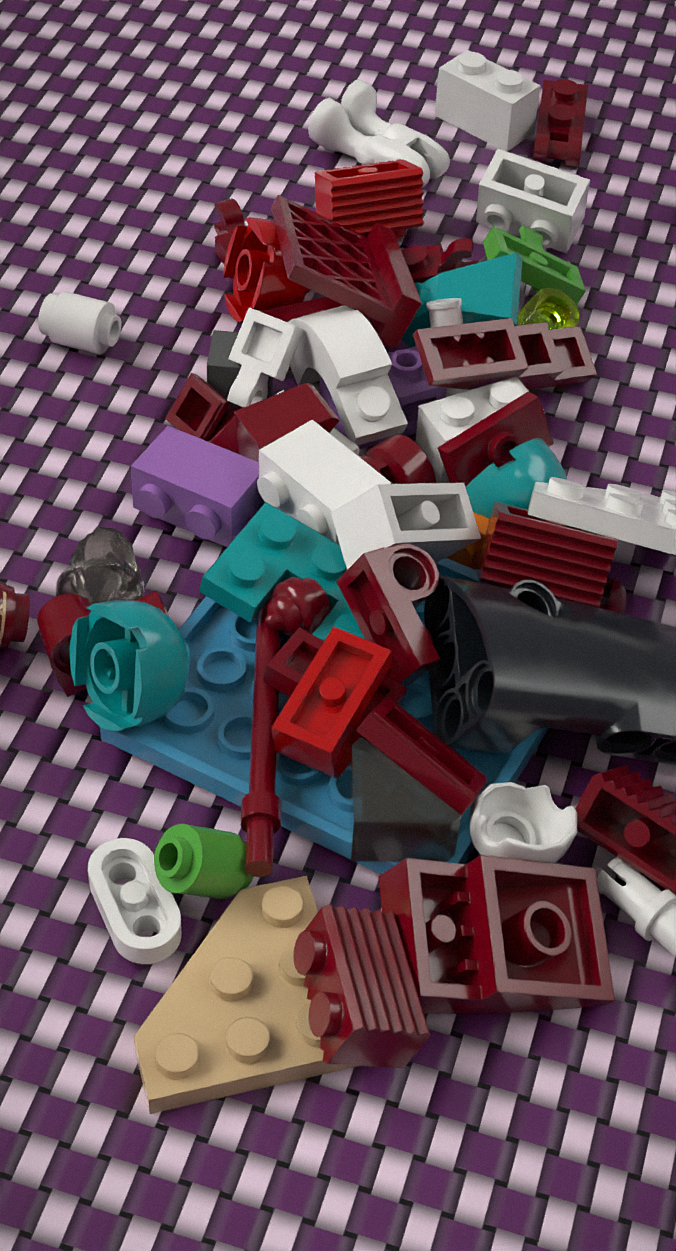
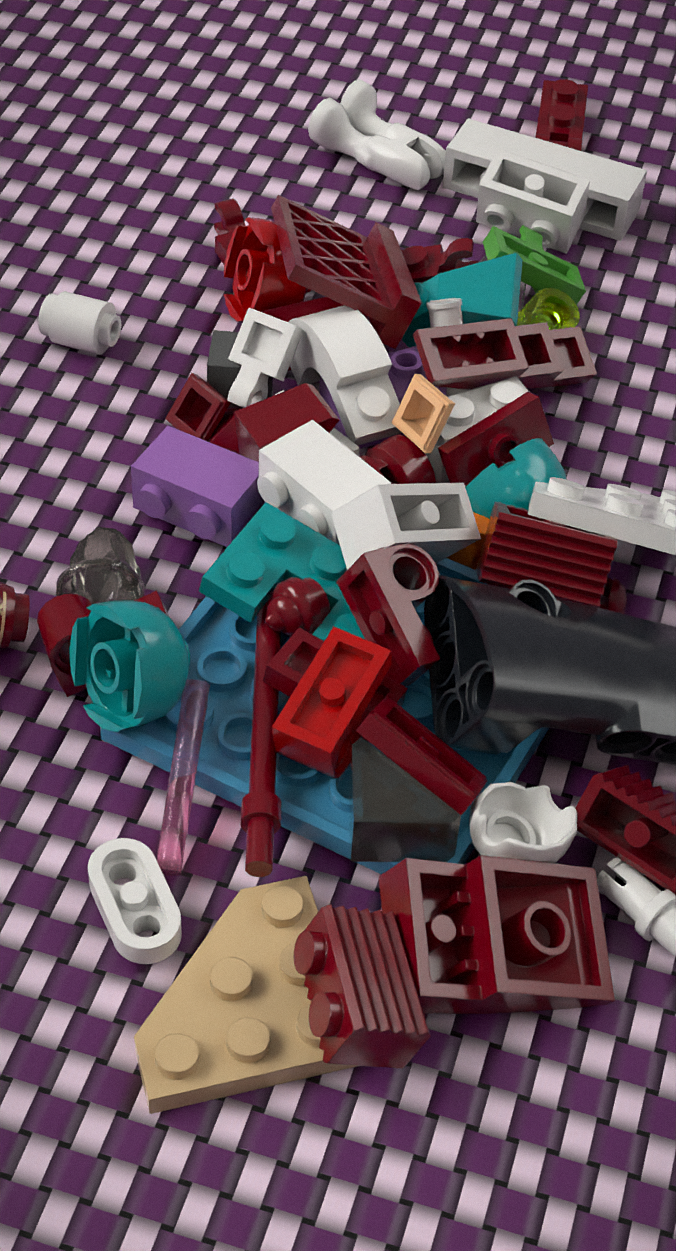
bright green brick [154,824,254,899] -> none
red brick [315,159,424,239] -> none
white brick [435,50,541,152] -> none
none -> clear pink bar [156,679,210,876]
none -> light nougat slope [391,374,455,453]
none -> white brick [443,118,647,241]

